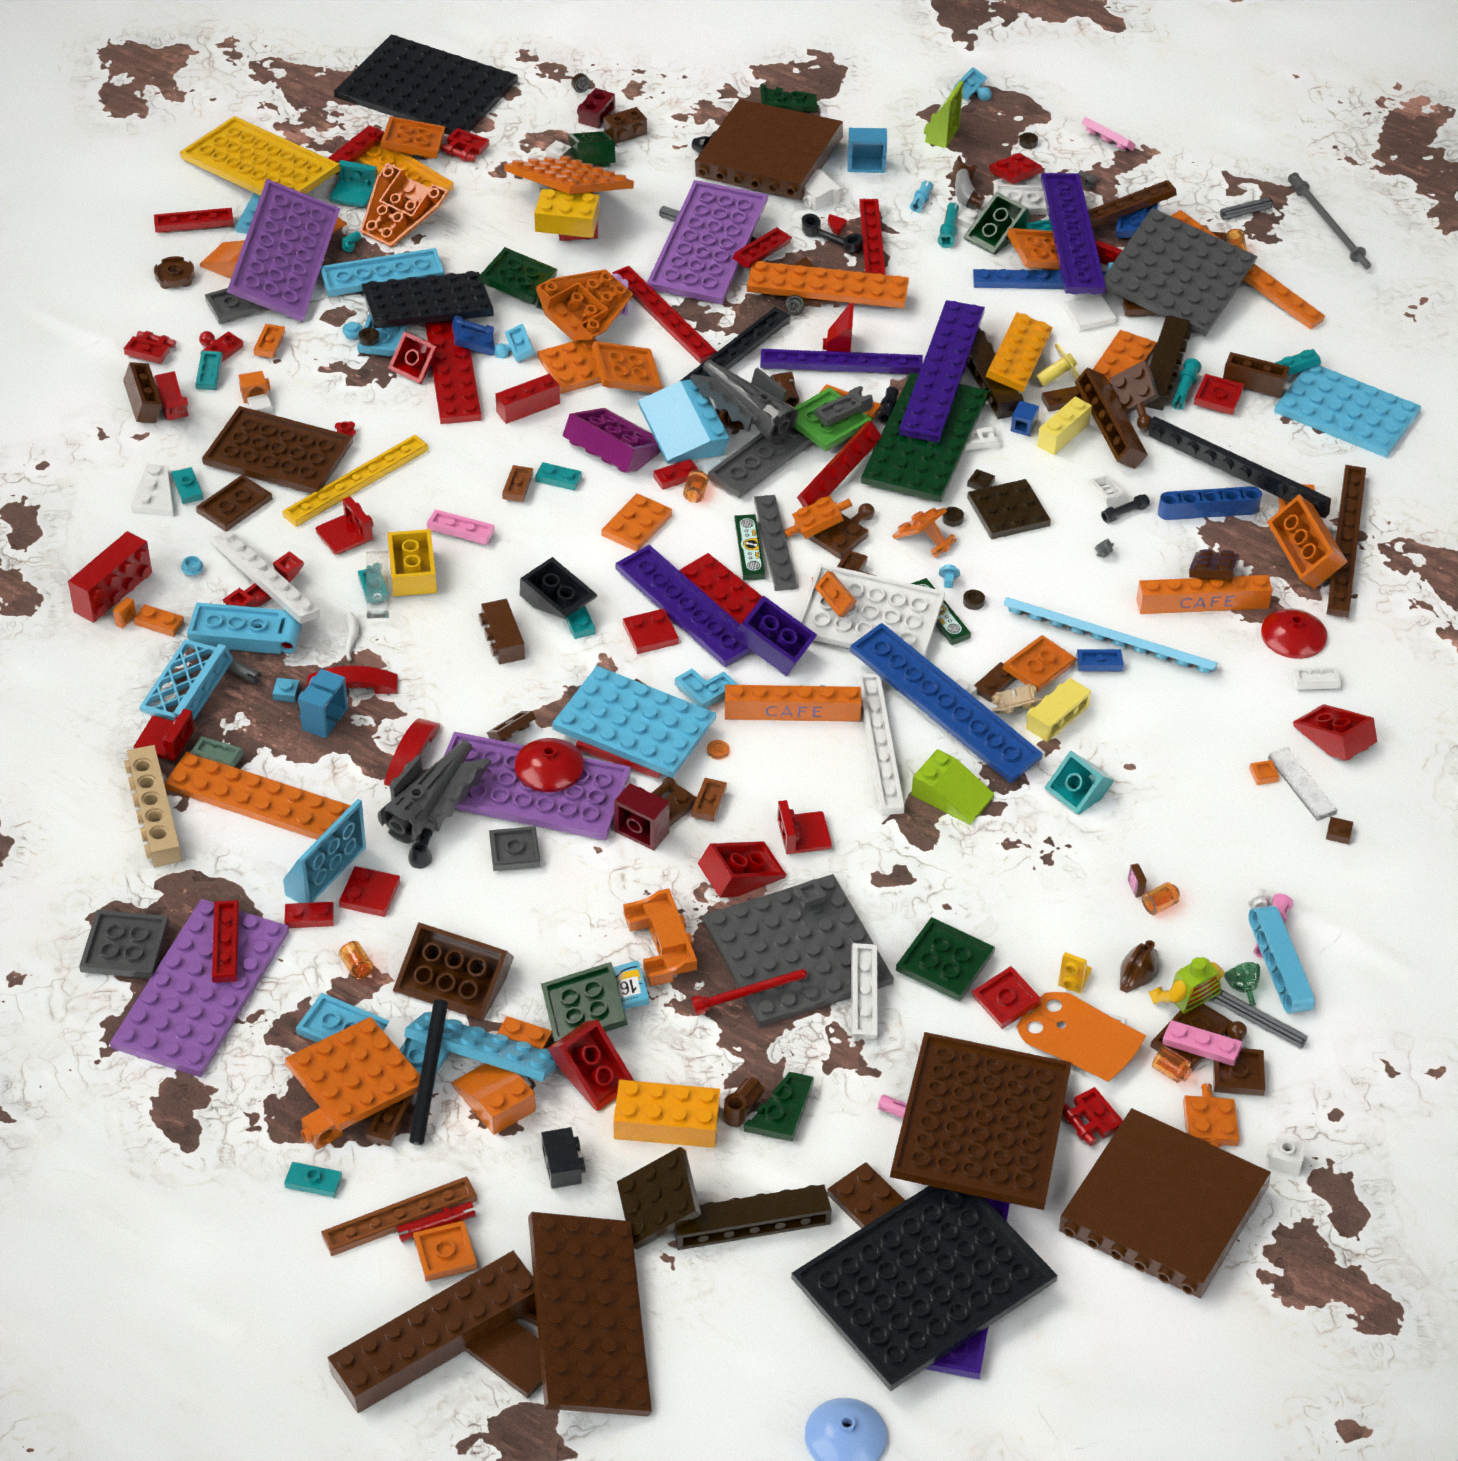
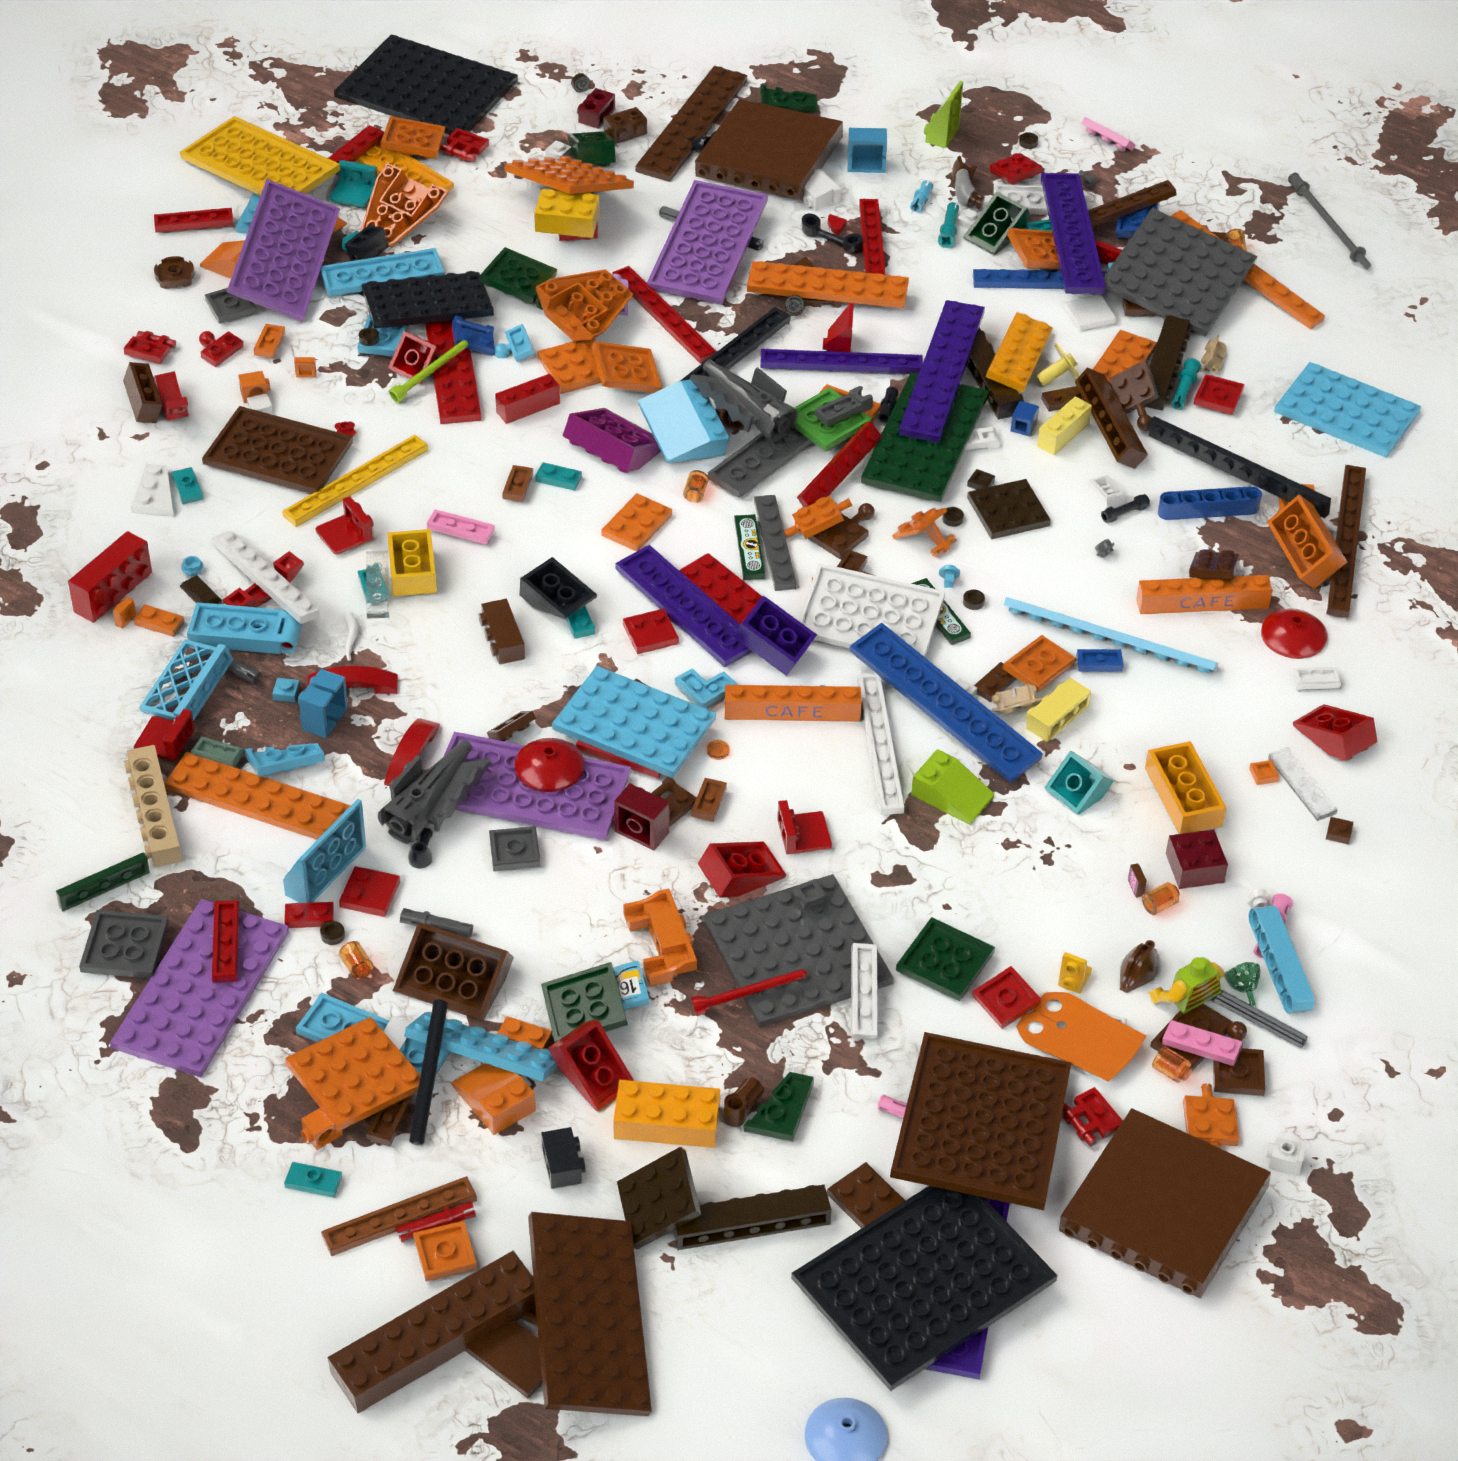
teal plate [195,351,223,390] -> none
reddish brown tile [196,475,273,532] -> none
medium azure plate [342,322,363,340] -> none
red plate [653,459,700,490] -> none
red plate [733,227,792,269] -> none
reddish brown piece [770,372,800,407] -> none
orange plate [815,571,857,617] -> none
medium azure plate [953,67,992,101] -> none
black axle [1220,197,1273,220] -> none
reddish brown brick [1223,352,1290,398] -> none
teal plate [1275,349,1321,376] -> none
none -> dark green tile [56,852,150,912]
none -> dark brown tile [180,575,222,604]
none -> medium azure wing [244,743,325,776]
none -> orange tile [294,357,317,377]
none -> dark brown tile [320,921,345,945]
none -> black hinge [344,225,389,261]
none -> lime piece [388,340,468,403]
none -> dark grey pin [400,908,474,938]
none -> reddish brown plate [635,66,748,182]
none -> light orange brick [1145,741,1227,834]
none -> dark red brick [1165,829,1228,889]
none -> tan hinge [1200,334,1227,373]

